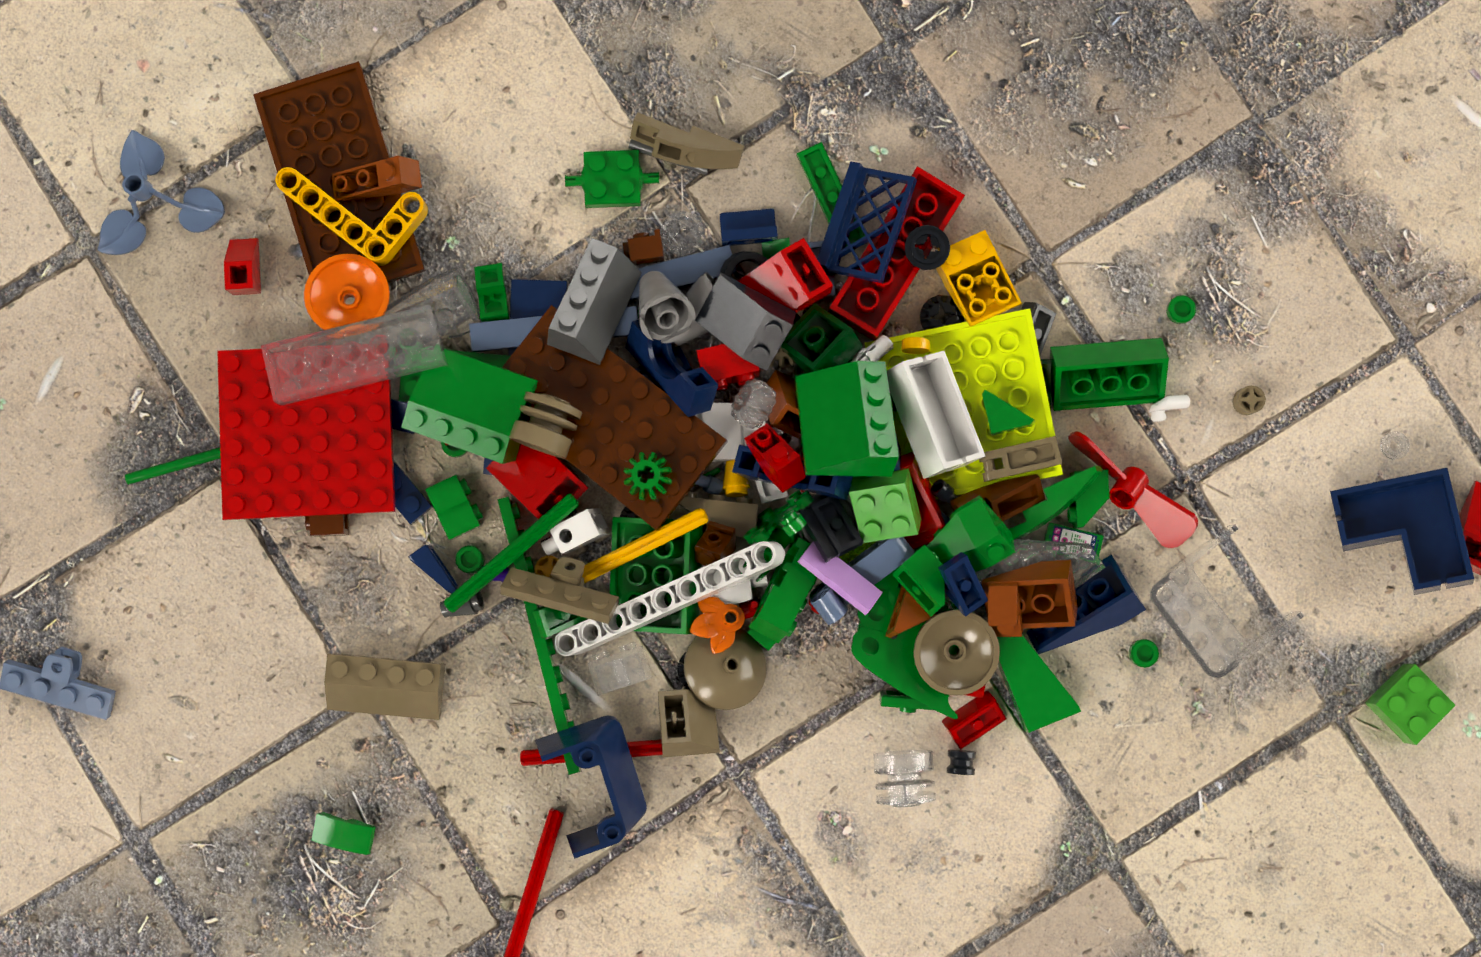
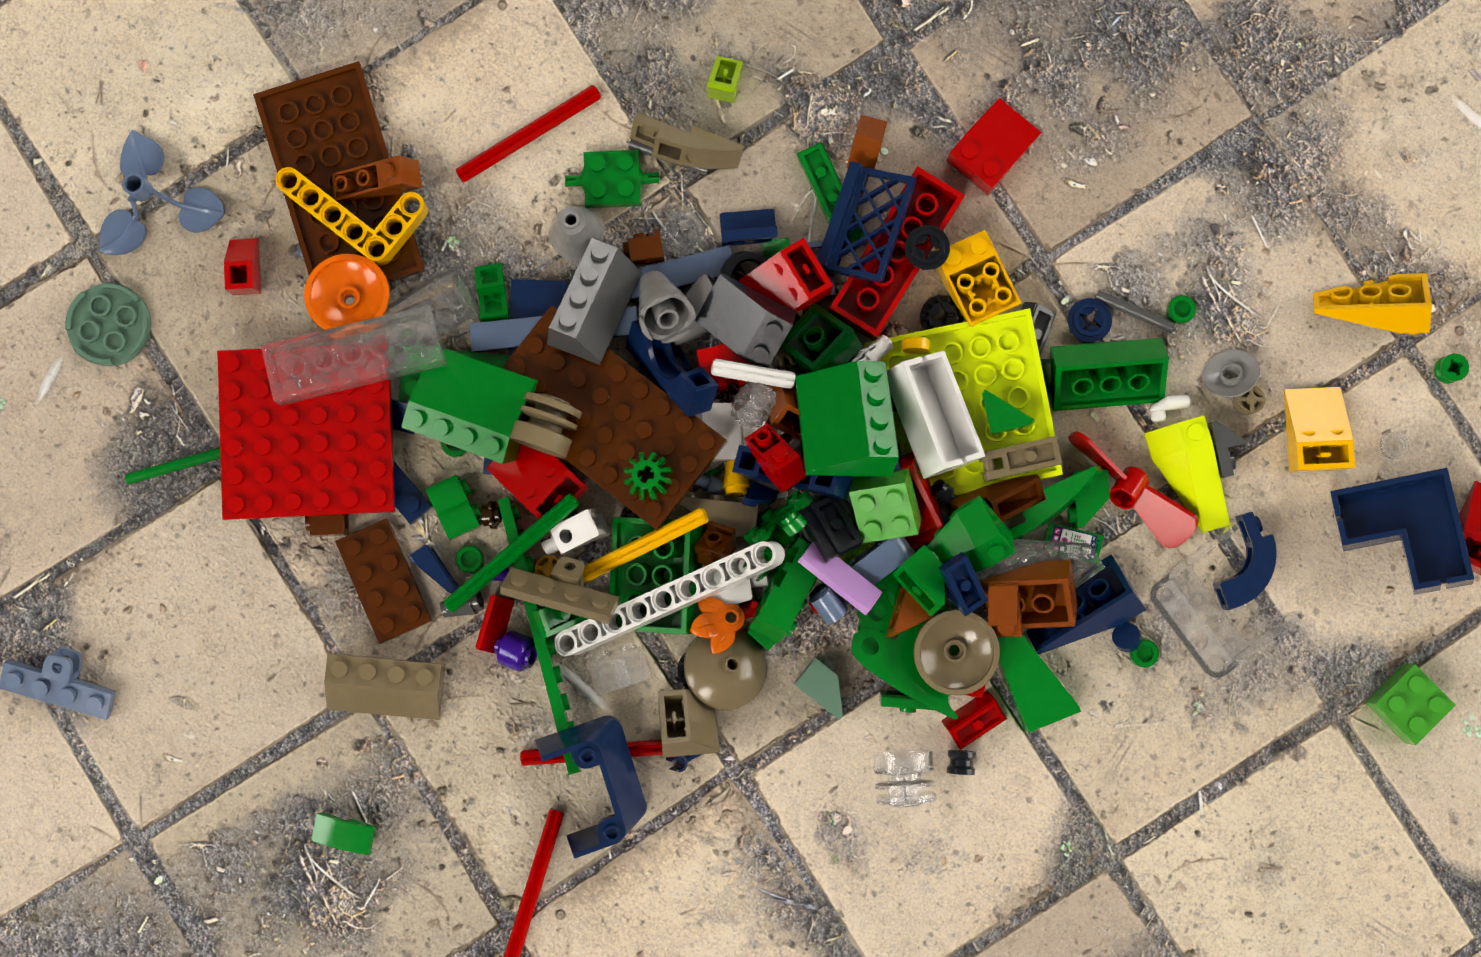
none -> sand green tile [65,283,152,367]
none -> reddish brown plate [335,518,432,644]
none -> red axle [456,85,601,182]
none -> red slope [475,594,514,654]
none -> dark brown plate [481,501,502,529]
none -> dark purple head [494,631,537,672]
none -> light grey cone [549,206,604,261]
none -> dark blue hand [666,754,703,772]
none -> lime slope [707,56,743,103]
none -> white axle [711,359,795,389]
none -> dark blue tile [742,481,779,507]
none -> sand green slope [794,657,843,720]
none -> dark orange slope [846,115,887,169]
none -> red slope [946,98,1042,196]
none -> dark blue gear [1067,298,1112,343]
none -> dark grey bar [1094,290,1175,333]
none -> dark blue tile [1112,622,1142,652]
none -> neon yellow wedge [1144,415,1230,533]
none -> light grey dish [1203,350,1260,398]
none -> dark grey slope [1207,421,1249,479]
none -> dark blue arch [1213,511,1277,610]
none -> yellow slope [1284,387,1355,473]
none -> yellow wedge [1313,273,1432,334]
none -> green wheel [1434,353,1469,384]

